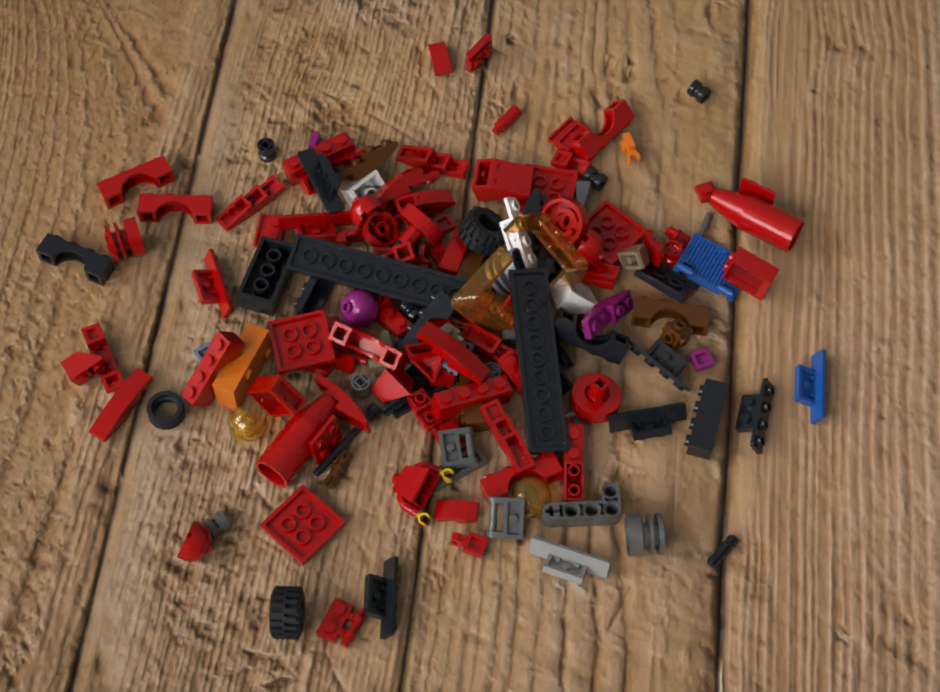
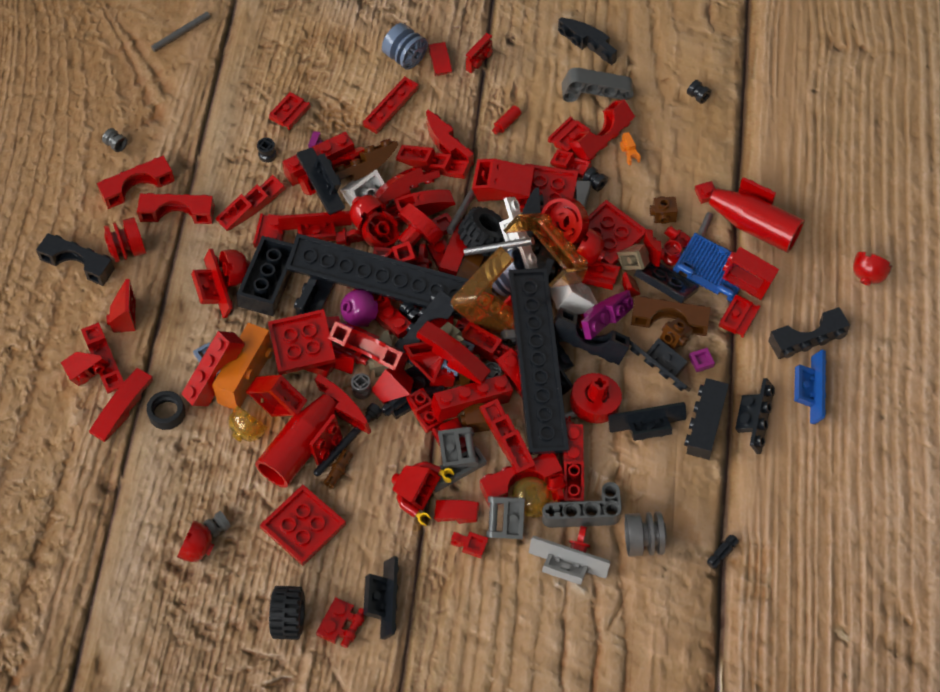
none -> dark grey wheel [102,128,128,152]
none -> red slope [106,279,136,333]
none -> flat silver bar [151,12,210,52]
none -> red cylinder [219,249,251,287]
none -> red plate [269,92,311,130]
none -> red plate [363,76,419,134]
none -> sand blue wheel [382,23,428,70]
none -> red slope [426,109,474,166]
none -> flat silver bar [446,187,475,234]
none -> flat silver bar [464,237,535,256]
none -> red piece [547,473,567,502]
none -> black slope [558,18,617,65]
none -> dark grey beam [562,68,634,102]
none -> red piece [569,526,590,553]
none -> red slope [622,272,641,297]
none -> reddish brown brick [650,196,678,224]
none -> red plate [719,295,761,338]
none -> black arch [768,307,850,359]
none -> red cylinder [853,252,893,286]

